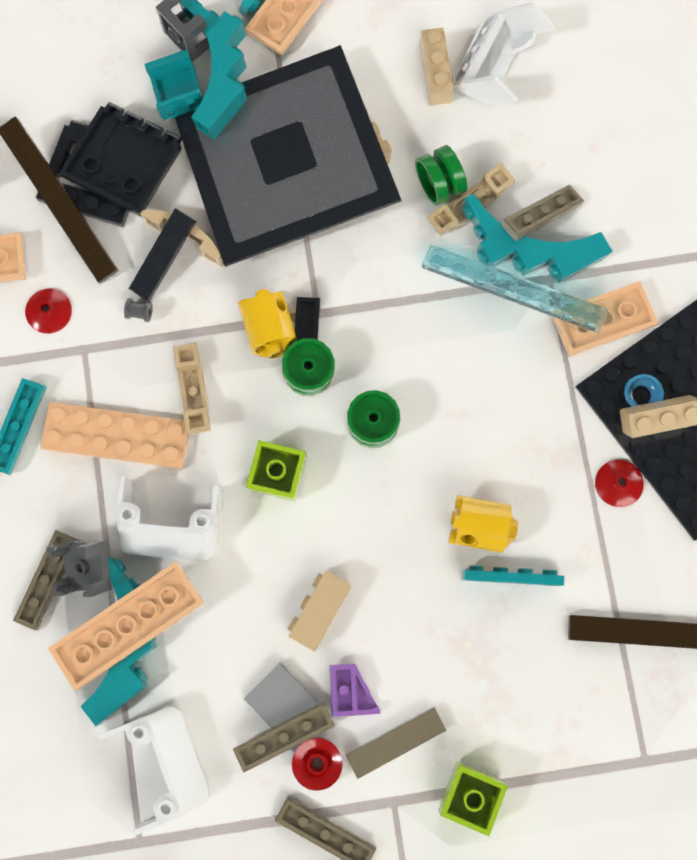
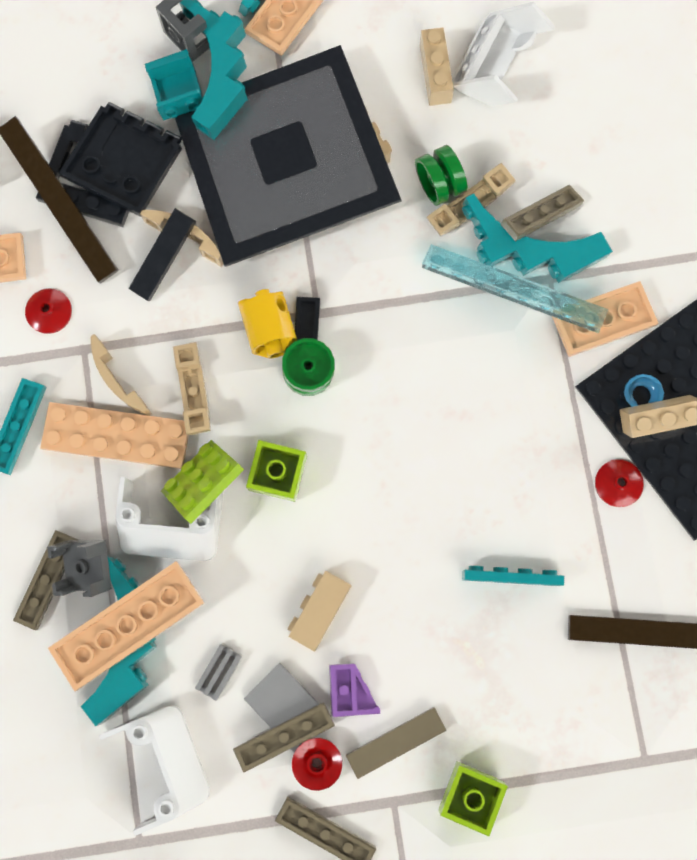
dark grey bush [124,298,153,322] -> none
green wheel [347,390,400,448] -> none
yellow cylinder [448,495,518,553] -> none
none -> tan slope [91,334,152,416]
none -> lime plate [161,440,244,524]
none -> light grey tile [195,644,242,701]

